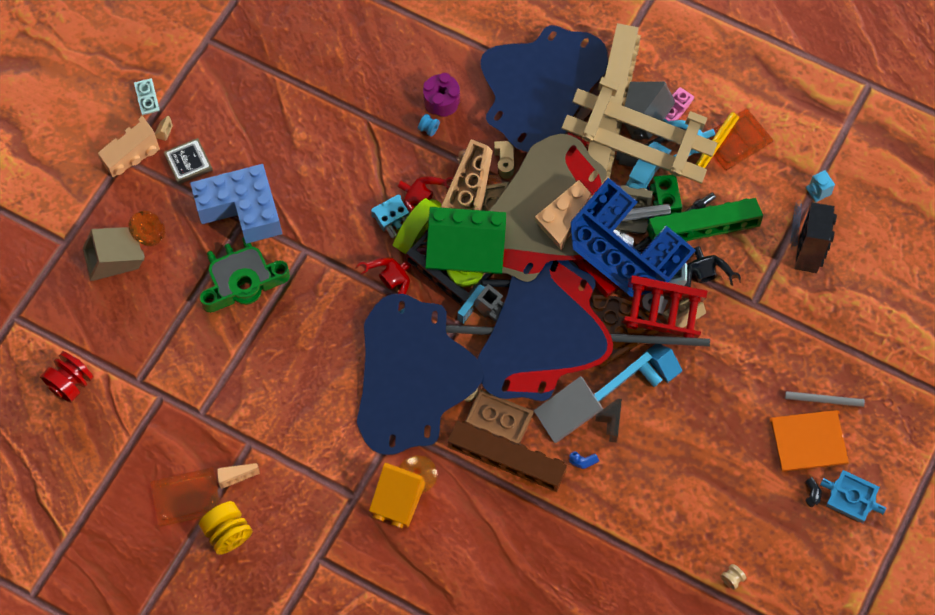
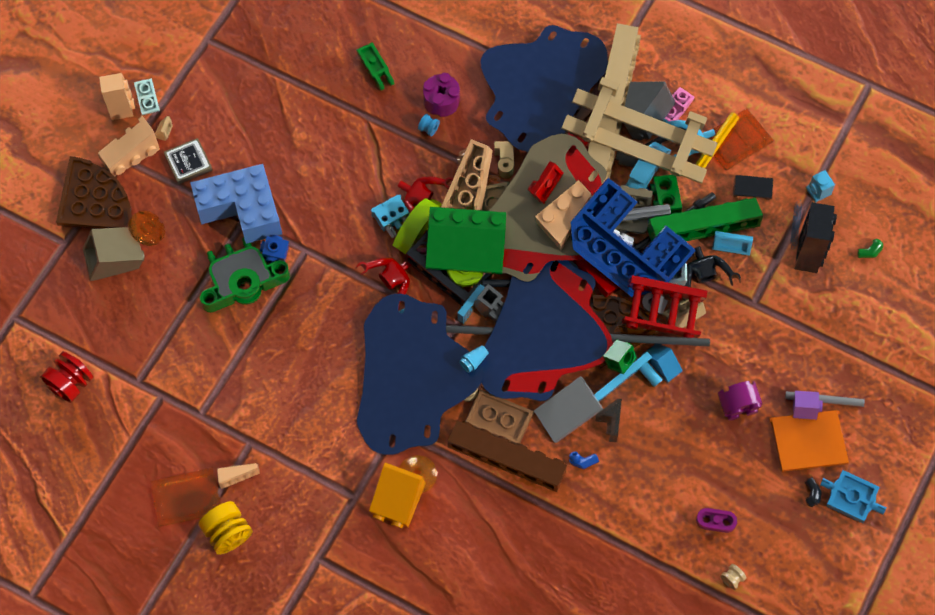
none -> reddish brown plate [56,156,132,229]
none -> light nougat wedge [99,73,135,120]
none -> blue brick [260,235,289,263]
none -> green hinge [356,42,395,91]
none -> medium azure cone [459,345,489,373]
none -> red hinge [527,161,564,204]
none -> green brick [603,340,637,375]
none -> magenta plate [696,508,737,533]
none -> medium azure tile [712,231,753,256]
none -> magenta brick [717,381,762,421]
none -> black hinge [733,175,773,200]
none -> medium lavender brick [793,391,823,420]
none -> green arm [857,239,883,258]

